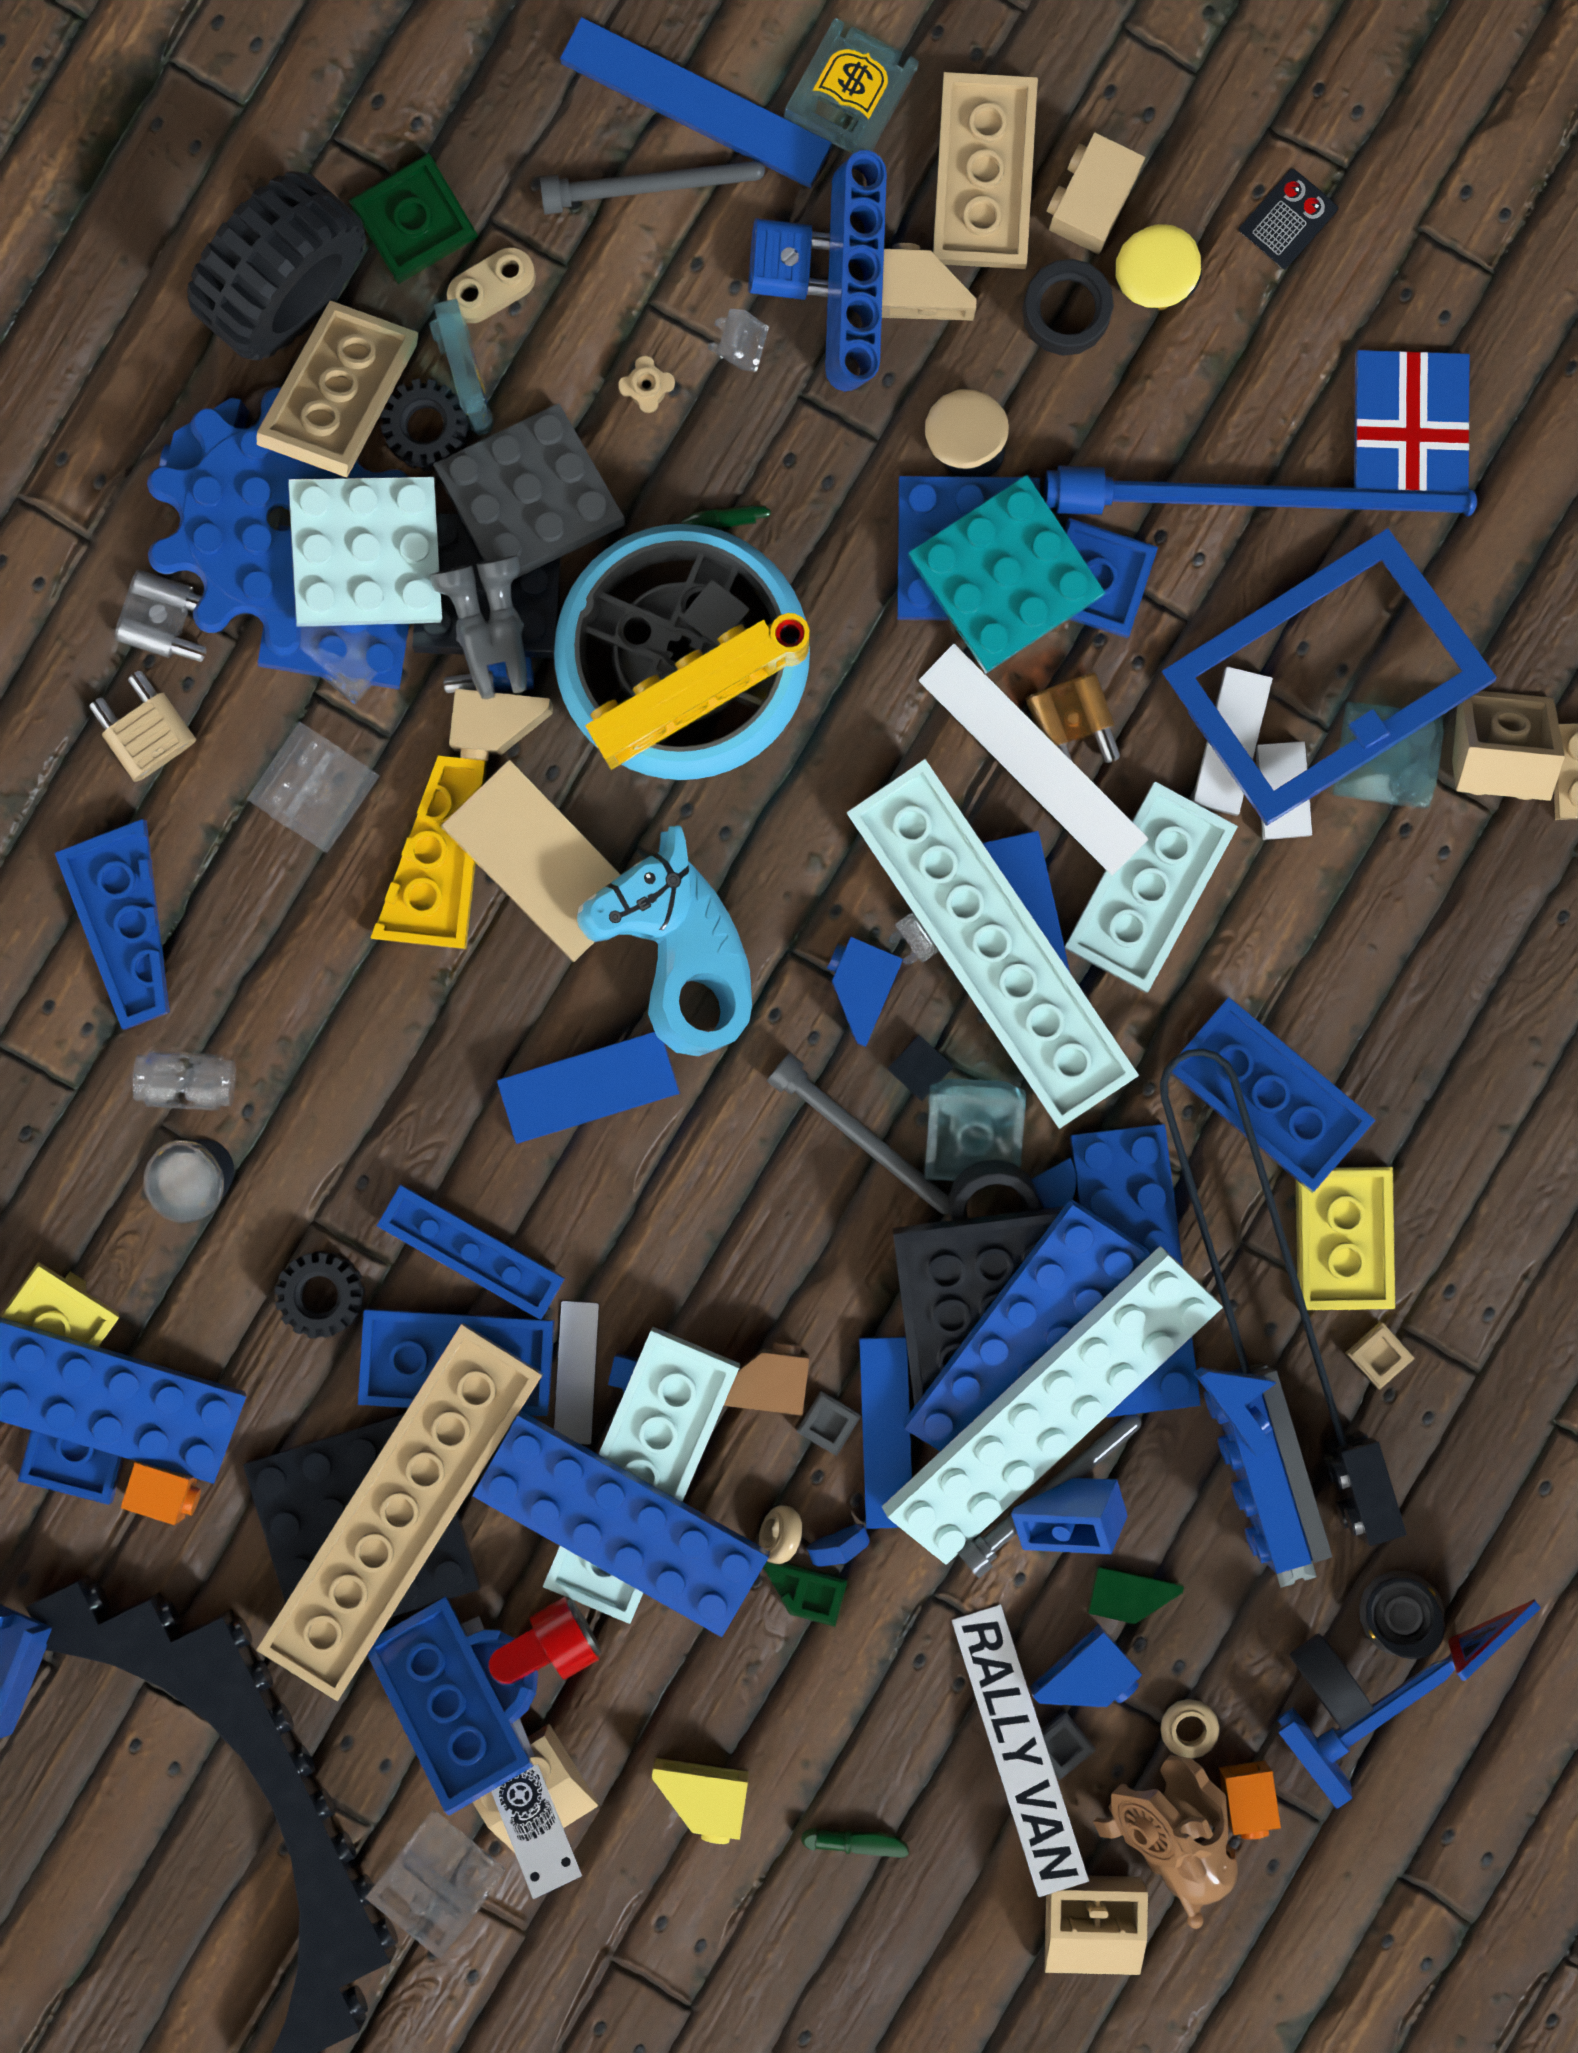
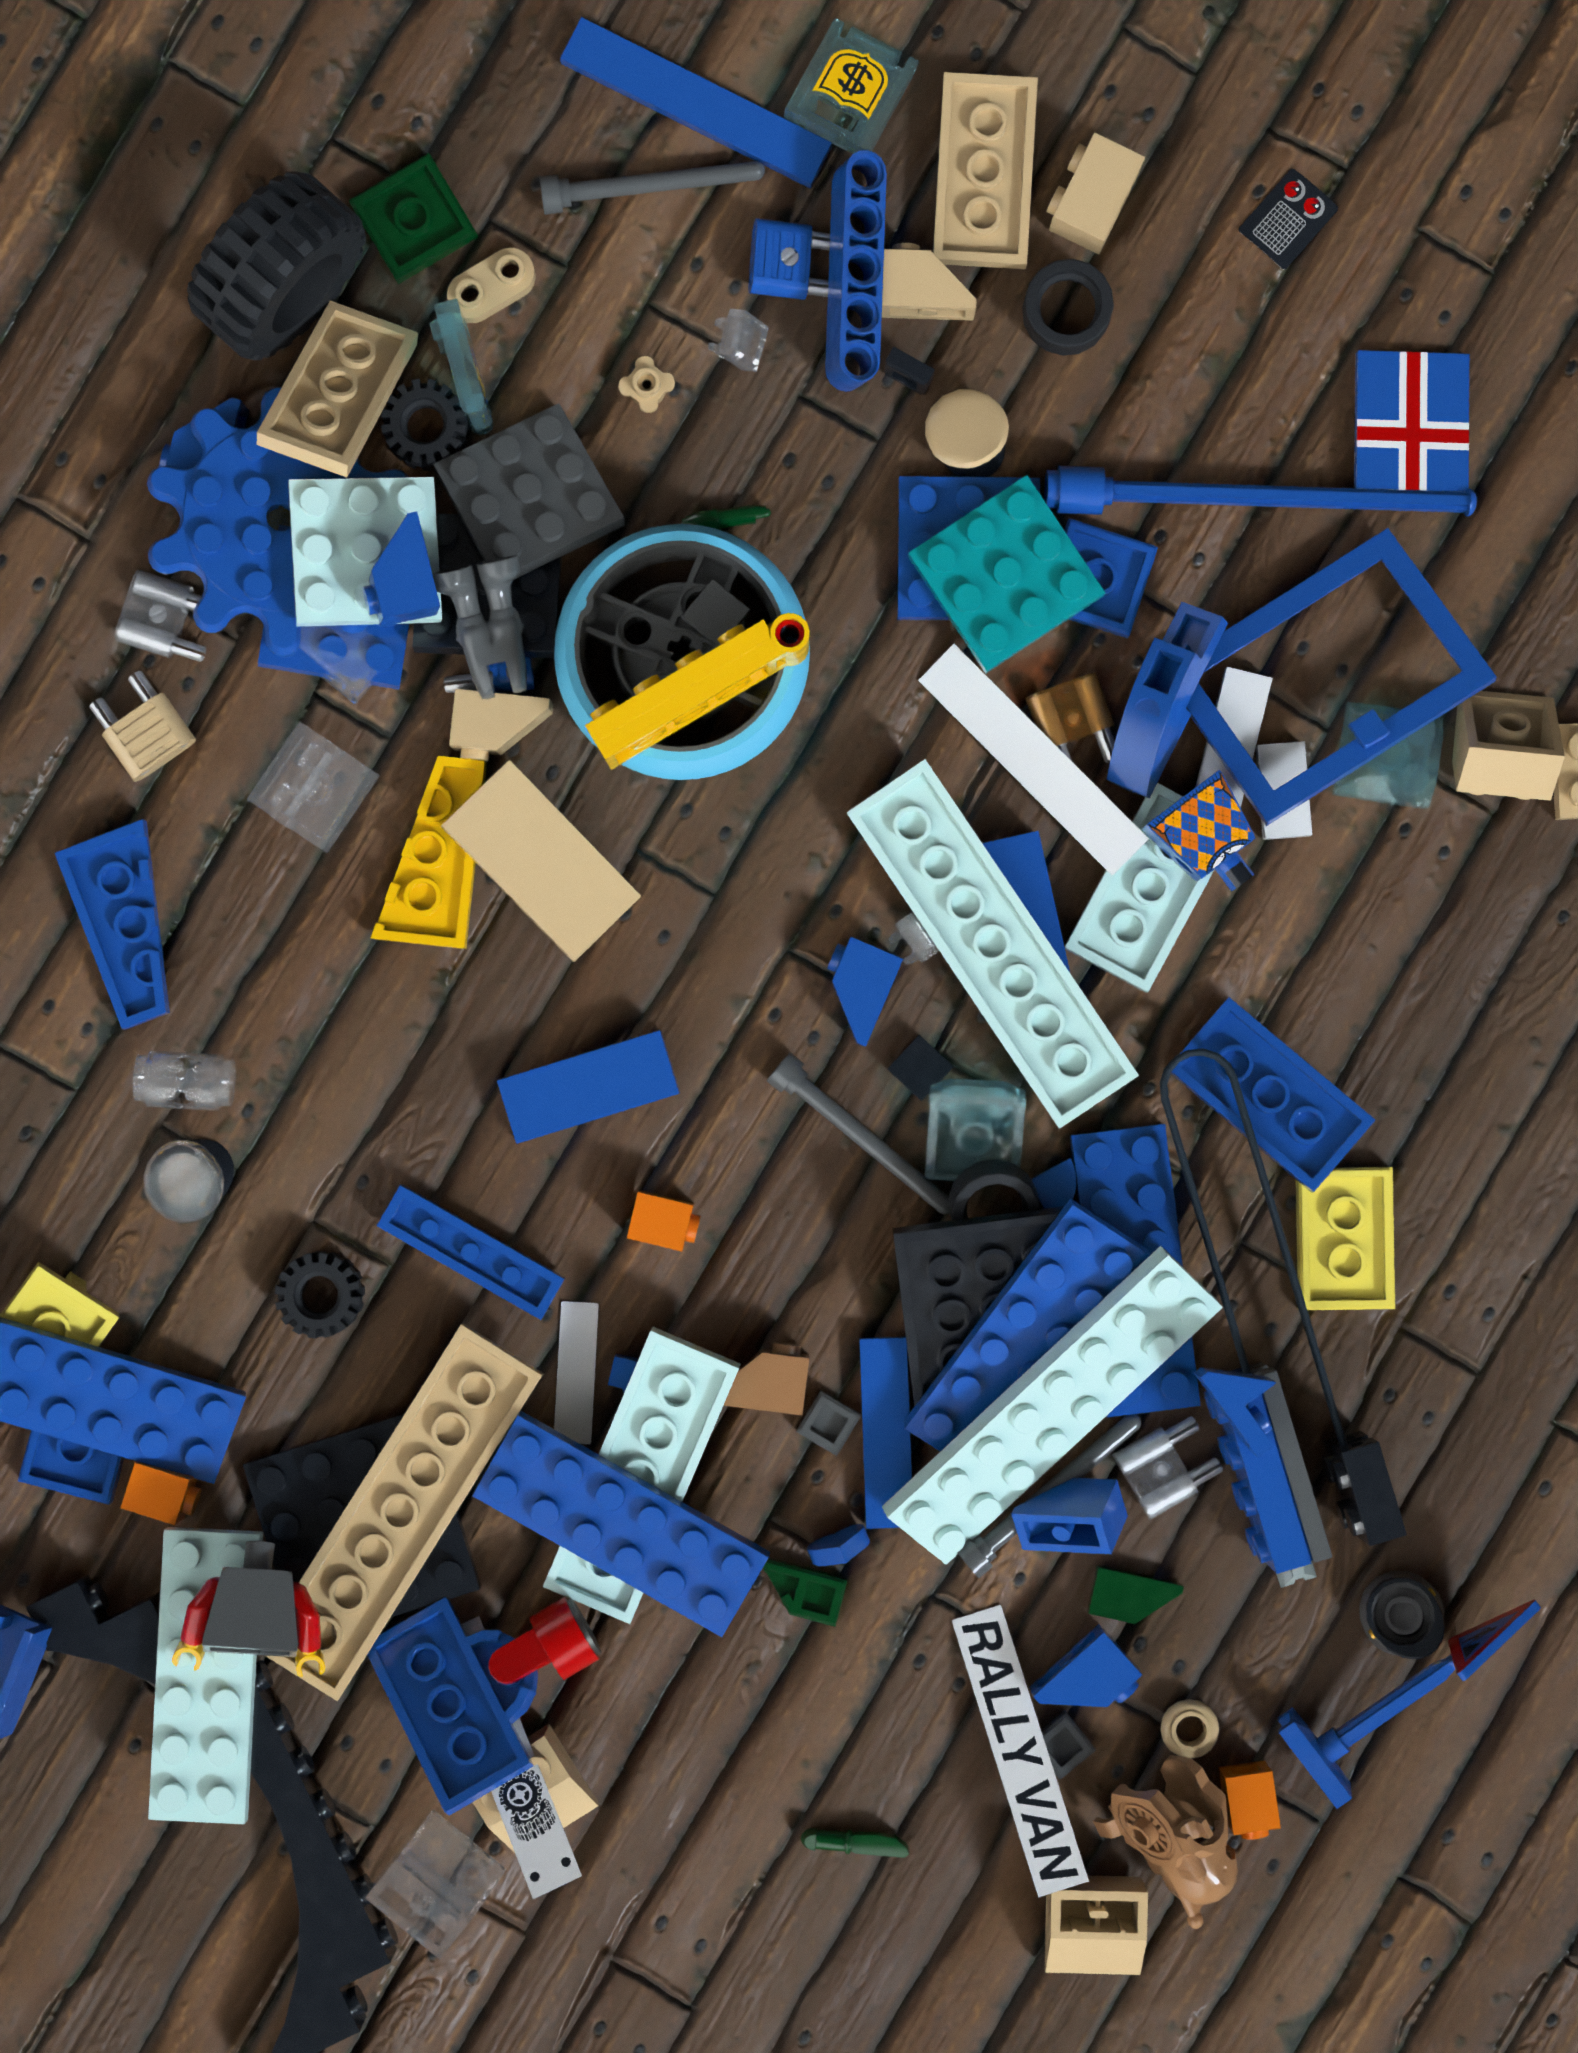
blue plate [358,1309,554,1416] -> none
medium azure animal [577,825,752,1057] -> none
light yellow slope [652,1758,749,1844] -> none
tan piece [759,1505,802,1564] -> none
light yellow piece [1115,224,1202,310] -> none
black tyre [1289,1633,1373,1730] -> none
tan tile [1345,1322,1415,1390] -> none
none -> light aqua plate [148,1527,263,1824]
none -> dark grey torso [172,1541,325,1677]
none -> blue slope [363,511,440,627]
none -> orange brick [627,1190,701,1252]
none -> black tile [884,347,935,395]
none -> blue slope [1107,602,1228,799]
none -> clear piece [1112,1416,1223,1520]
none -> torso [1141,770,1255,892]

